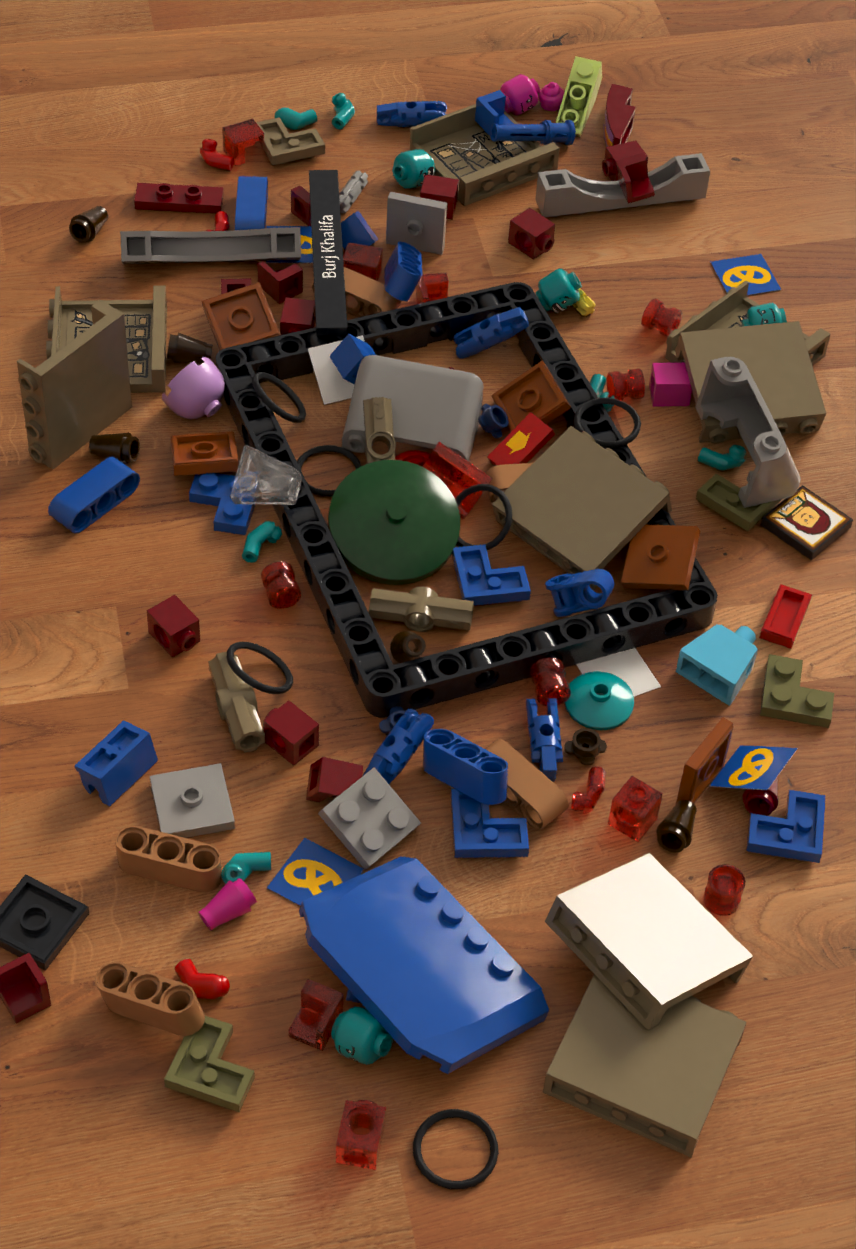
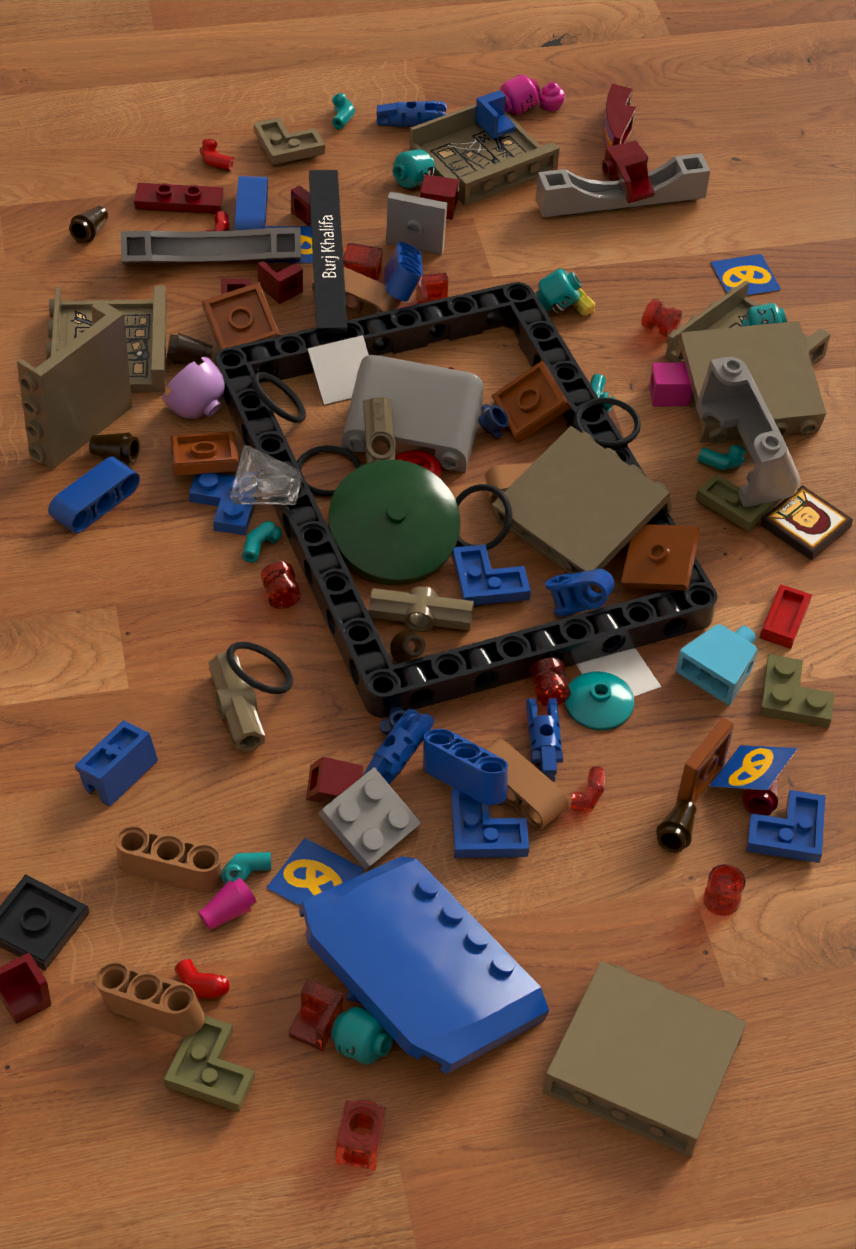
dark red brick [147,595,200,658] -> none
light grey plate [150,763,235,838] -> none
clear red panel [222,119,264,166] -> none
dark red brick [263,700,319,766] -> none
teal arm [274,107,317,130] -> none
dark red brick [280,297,316,335] -> none
blue panel [330,334,376,385] -> none
light grey axle [339,170,368,214] -> none
blue panel [341,211,378,258] -> none
black tyre [413,1109,499,1190] -> none
clear red panel [423,442,493,519] -> none
blue hinge [454,307,529,359] -> none
red tile [487,412,555,466] -> none
blue pin [490,120,576,145] -> none
dark red brick [508,208,555,260] -> none
panel [545,853,753,1030] -> none
yellowish green slope [556,56,602,137] -> none
dark brown plate [564,728,607,765] -> none
clear red wheel [606,368,645,401] -> none
clear red brick [608,776,663,842] -> none

